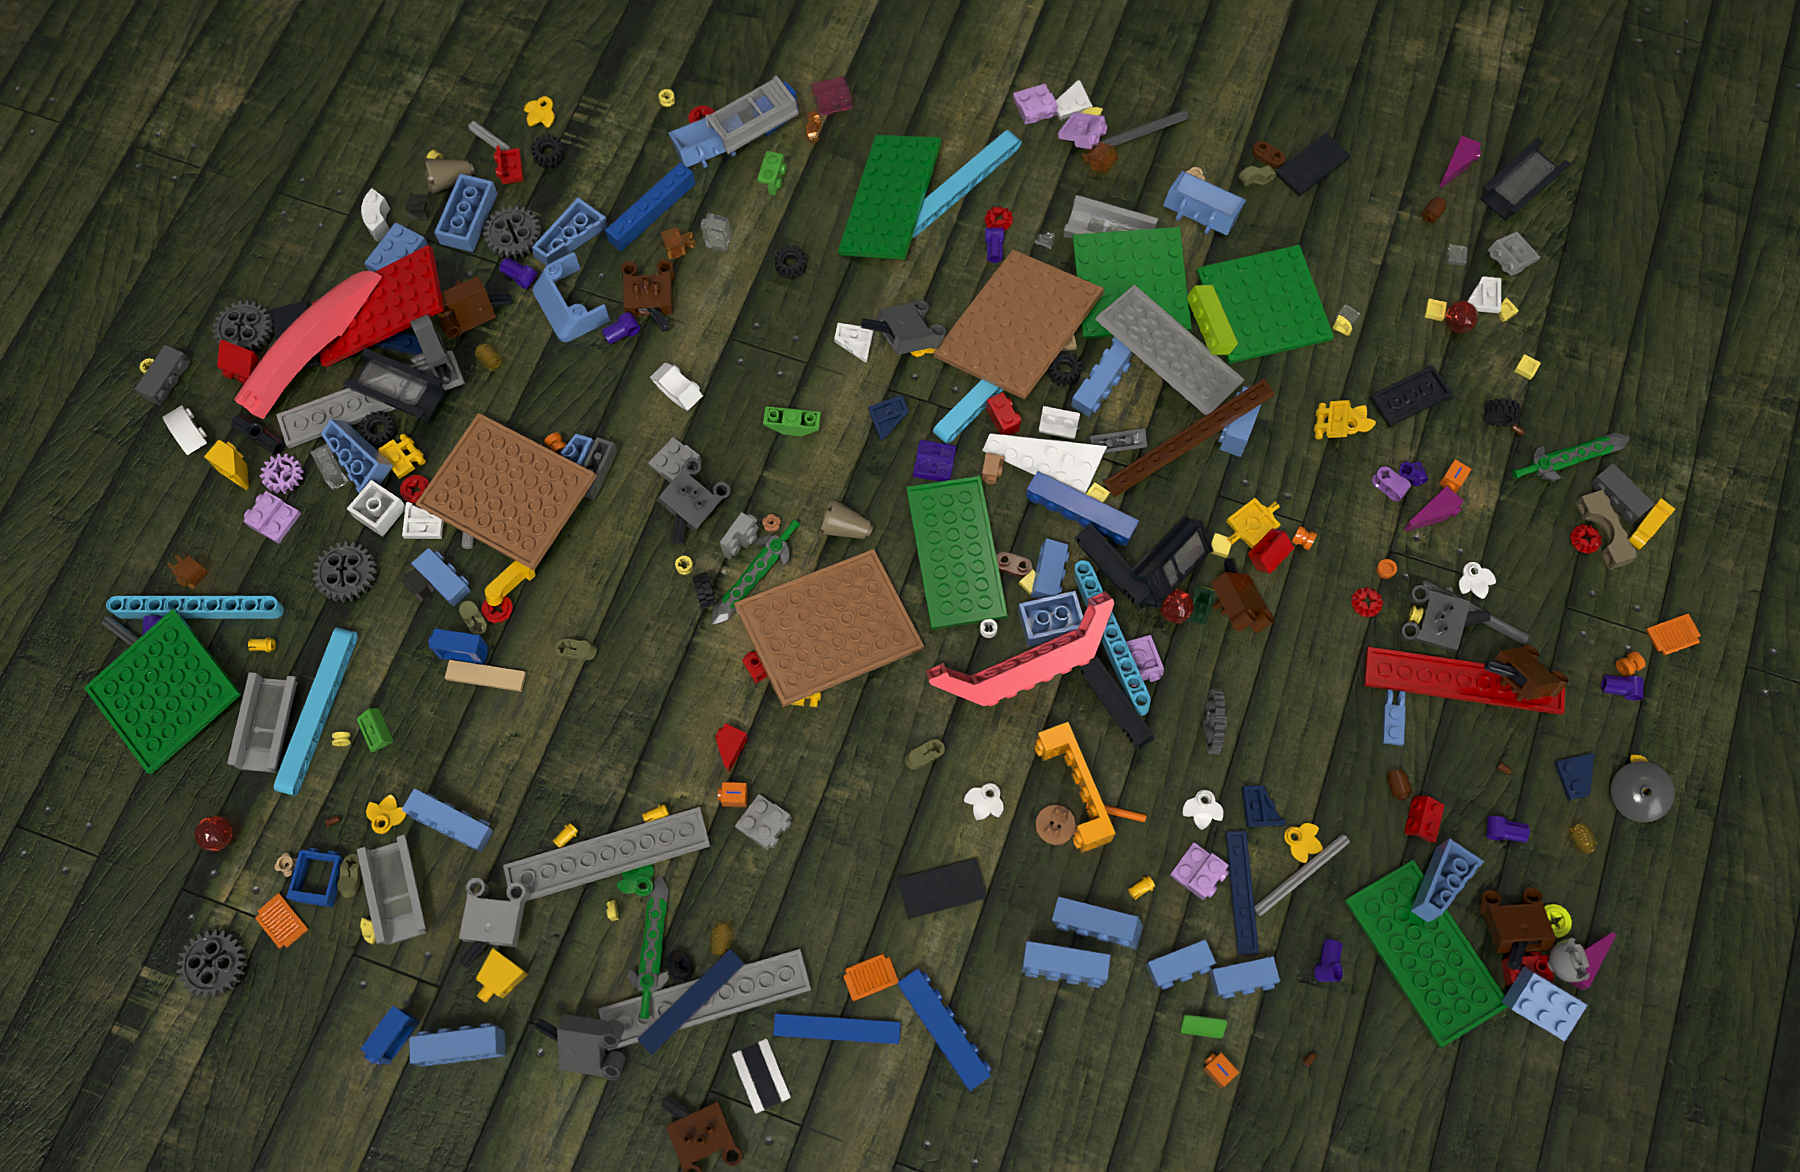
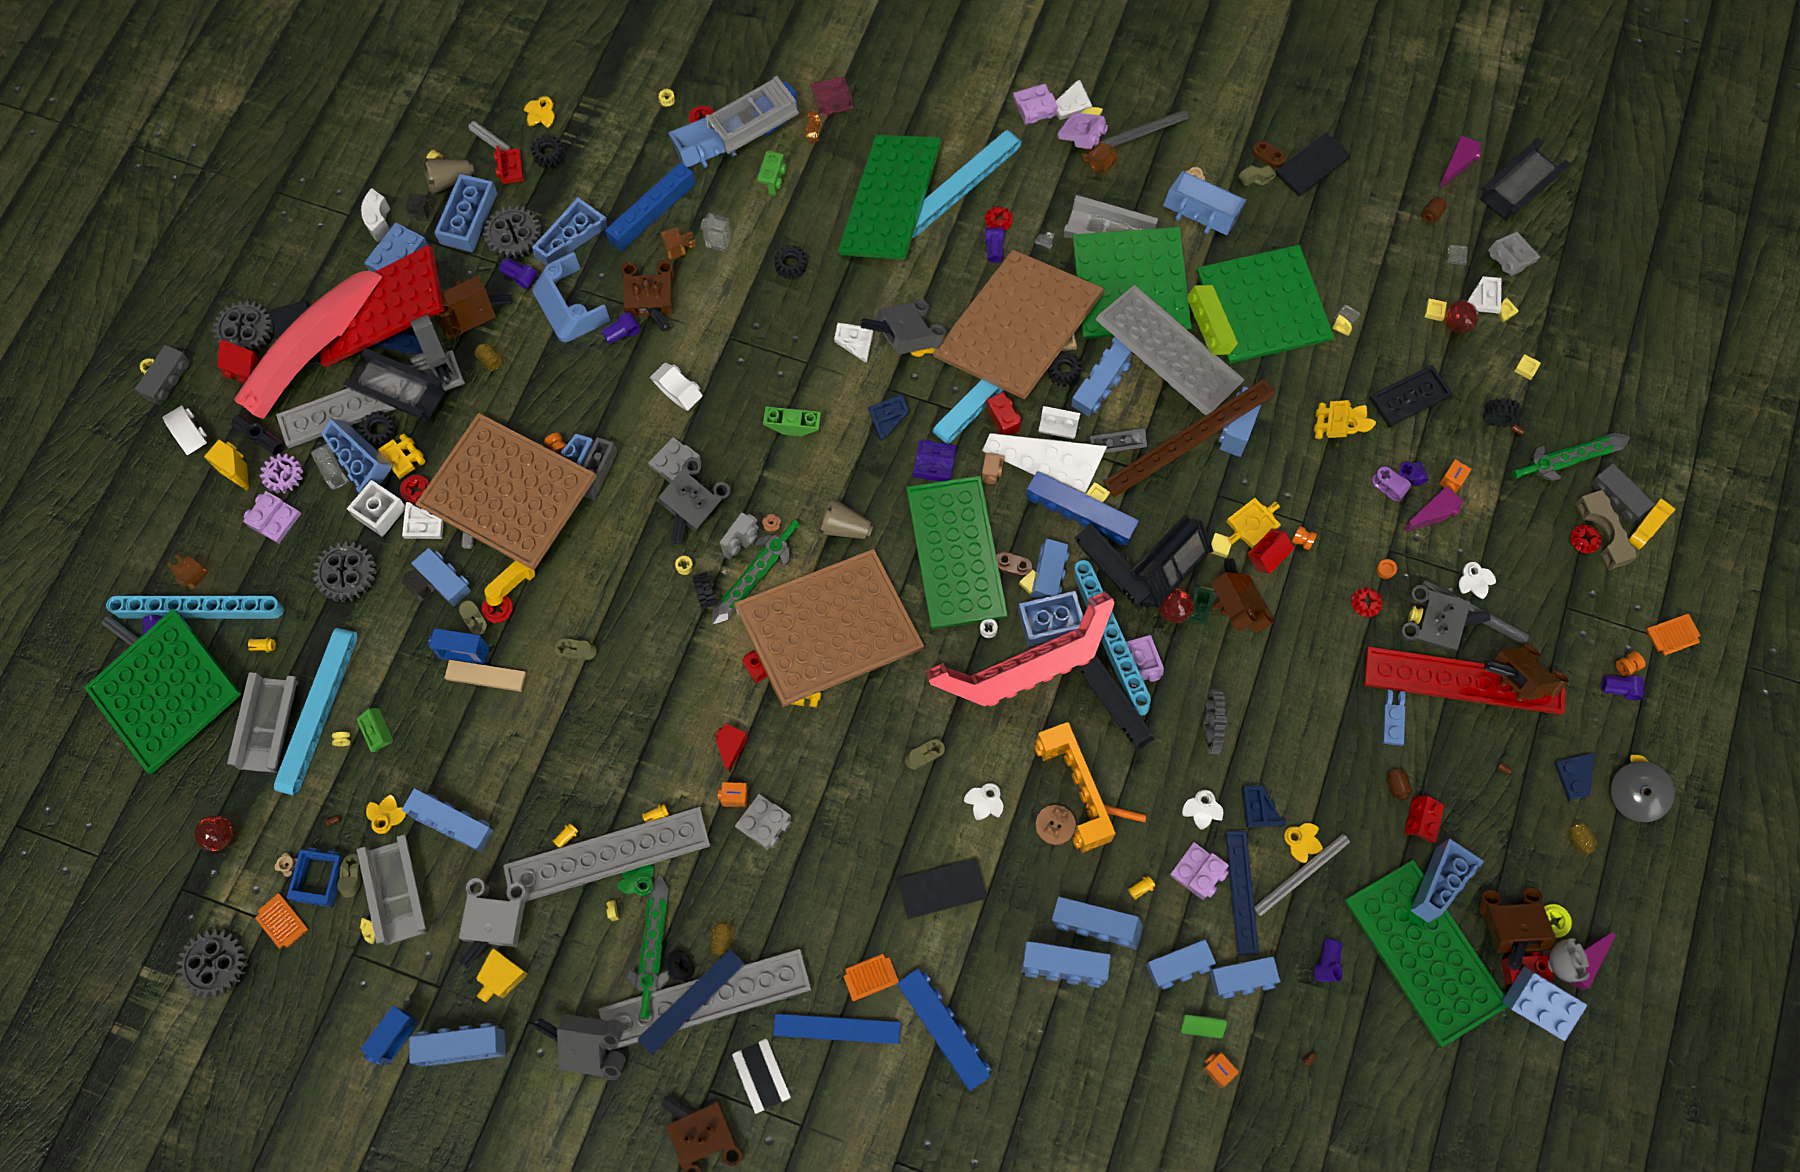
dark purple piece [1486,816,1530,843] -> none

